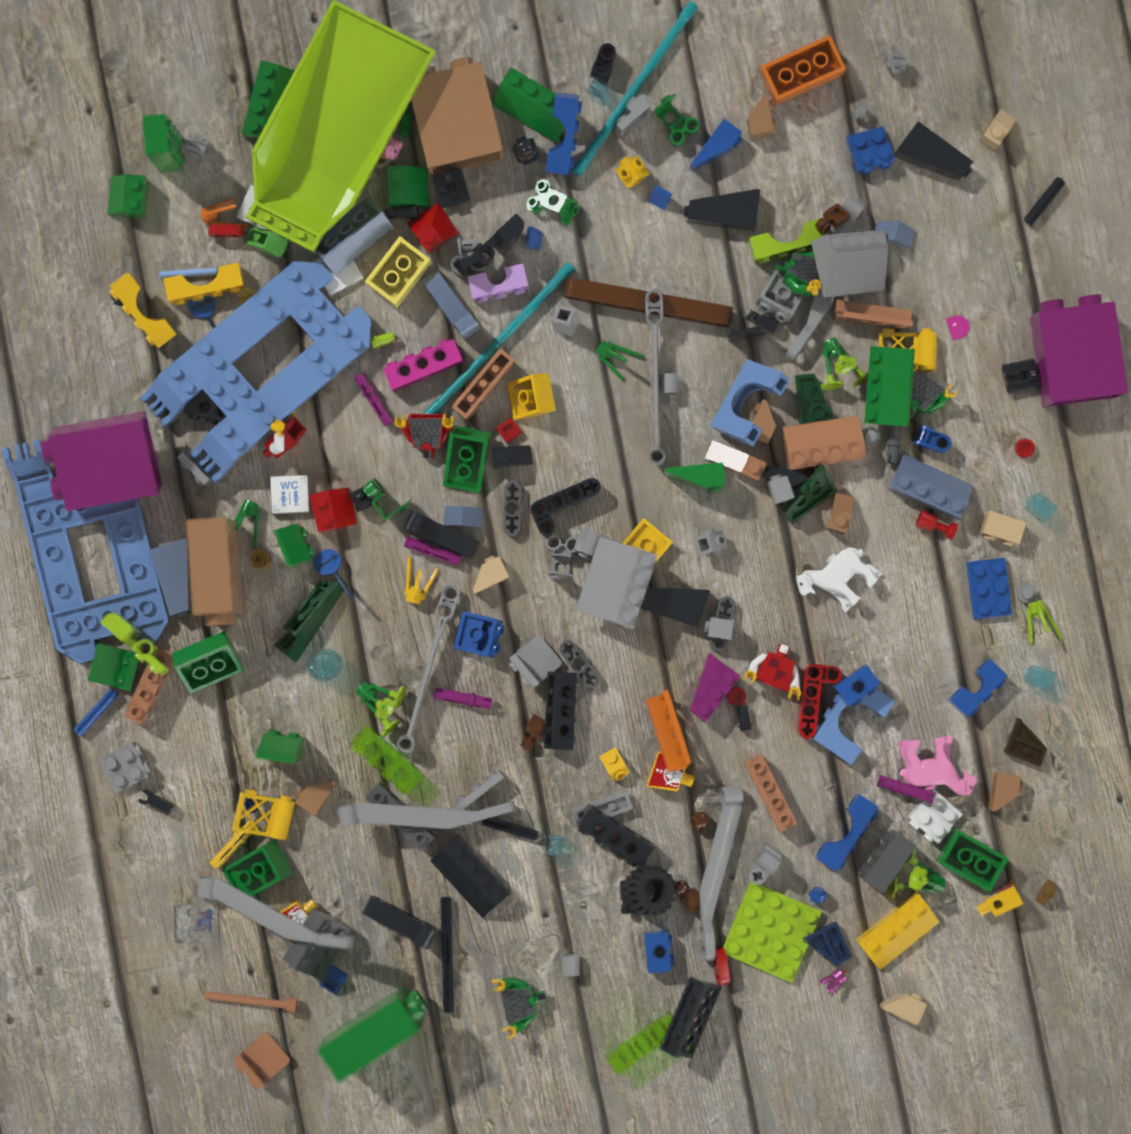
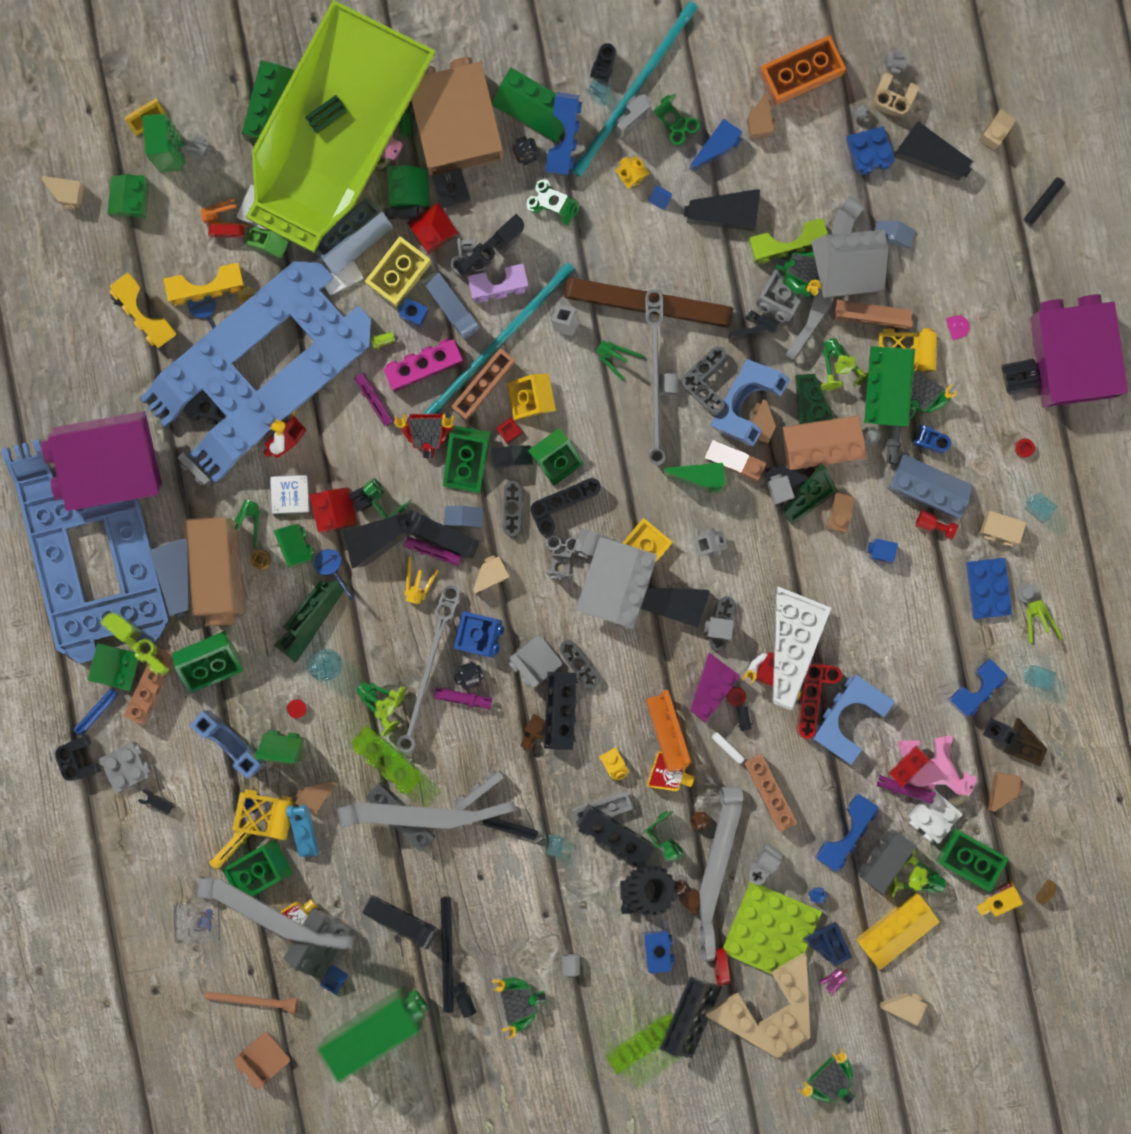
light blue bar [159,268,218,279] -> none
black slope [430,834,510,918] -> none
blue slope [525,226,543,250] -> none
white animal [795,547,882,613] -> none
reddish brown plate [815,203,851,234] -> none
blue brick [833,664,881,707] -> none
none -> tan slope [42,176,84,210]
none -> black piece [55,735,102,781]
none -> yellow slope [124,98,167,136]
none -> medium blue arch [189,710,267,779]
none -> dark azure plate [286,805,319,857]
none -> red tile [287,699,307,718]
none -> dark green tile [305,95,348,134]
none -> black slope [343,514,412,568]
none -> blue brick [398,298,429,327]
none -> black bar [451,982,477,1018]
none -> black head [454,662,484,690]
none -> green slope [528,428,584,486]
none -> green piece [645,810,684,862]
none -> dark grey beam [682,346,728,416]
none -> tan wing [705,952,810,1058]
none -> white tile [711,732,745,764]
none -> white wing [773,587,831,711]
none -> torso [798,1048,855,1104]
none -> blue brick [867,538,898,563]
none -> tan piece [873,72,920,119]
none -> red brick [888,745,930,787]
none -> black brick [983,718,1018,749]

